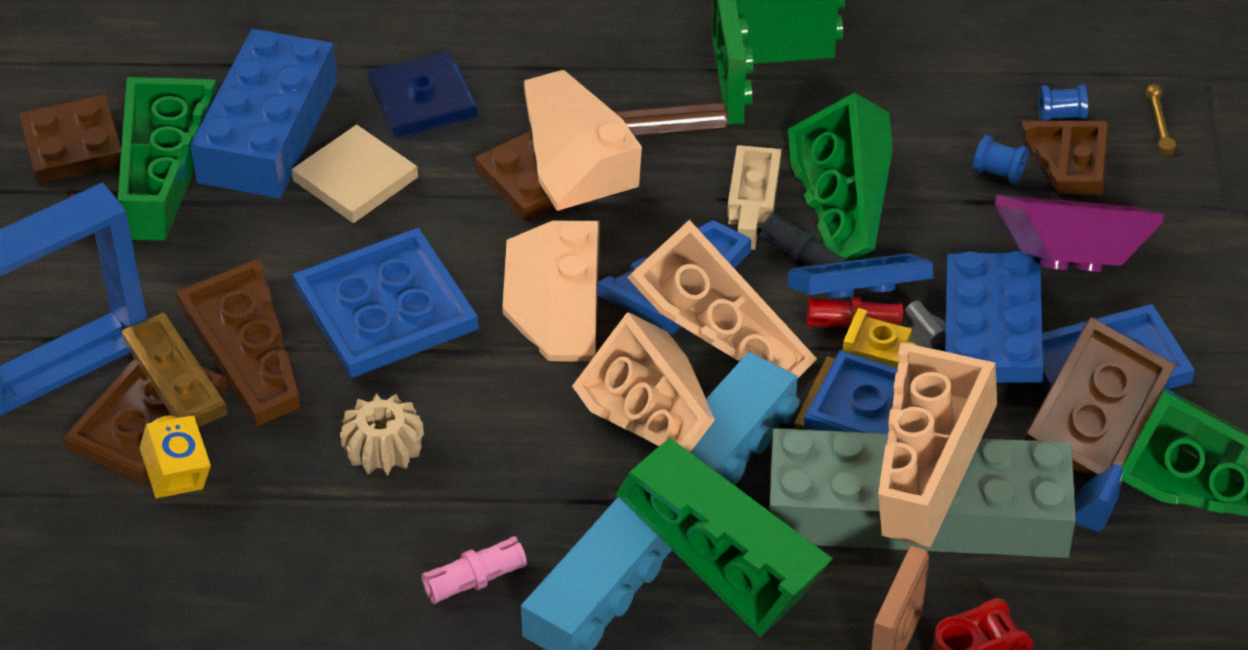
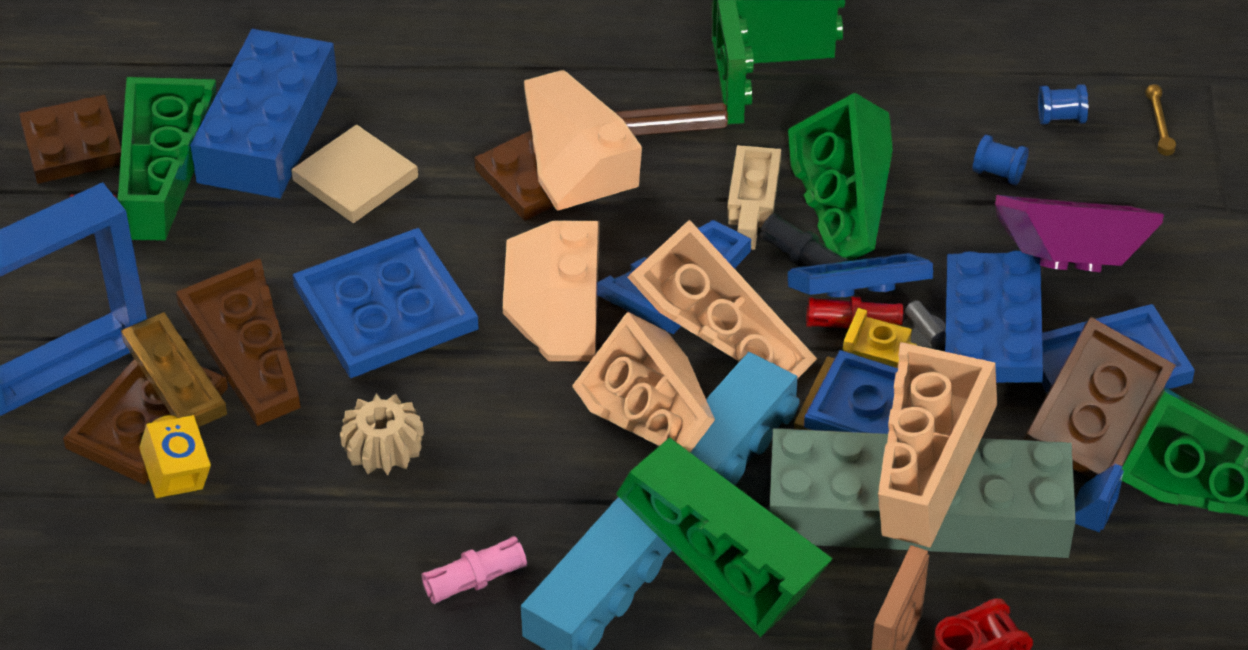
clear blue plate [368,51,477,138] -> none
reddish brown wing [1022,121,1109,195] -> none

